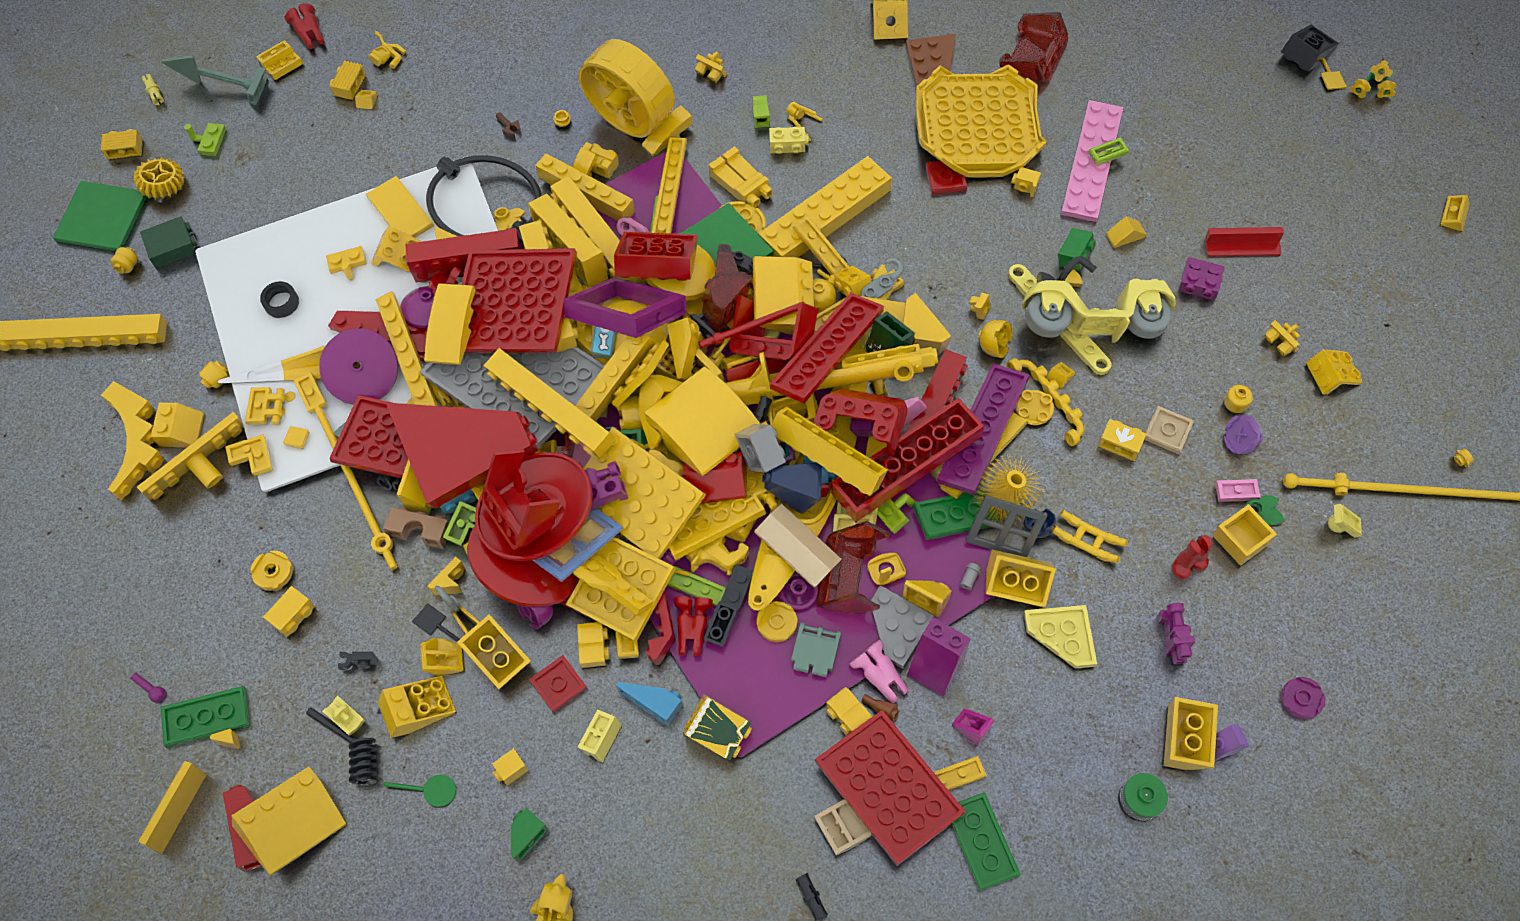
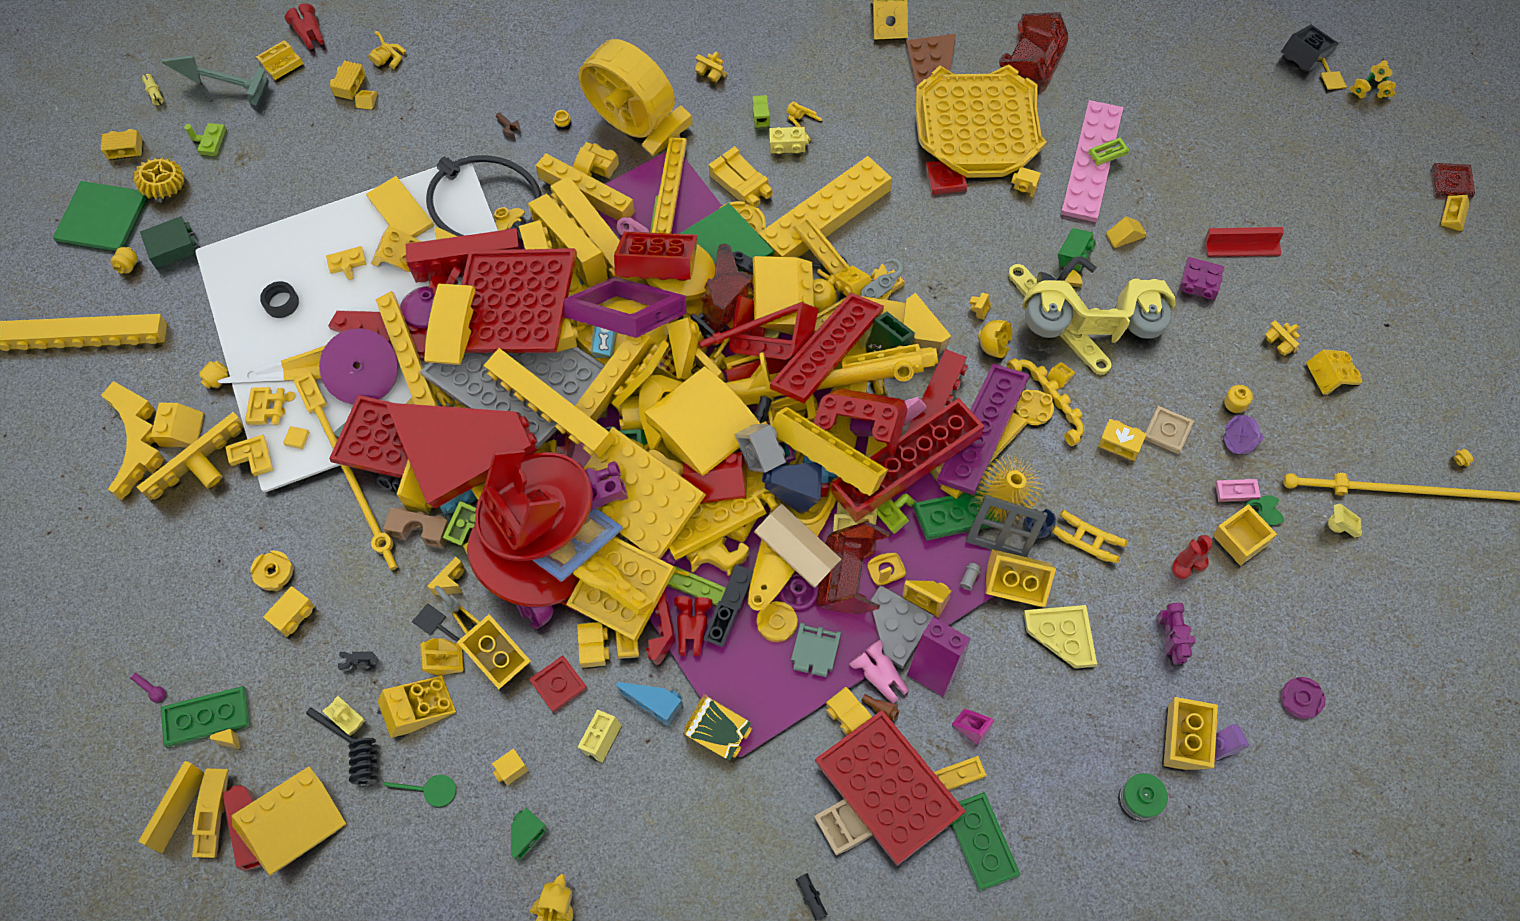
none -> yellow slope [192,768,229,858]
none -> clear red tile [1432,163,1475,198]

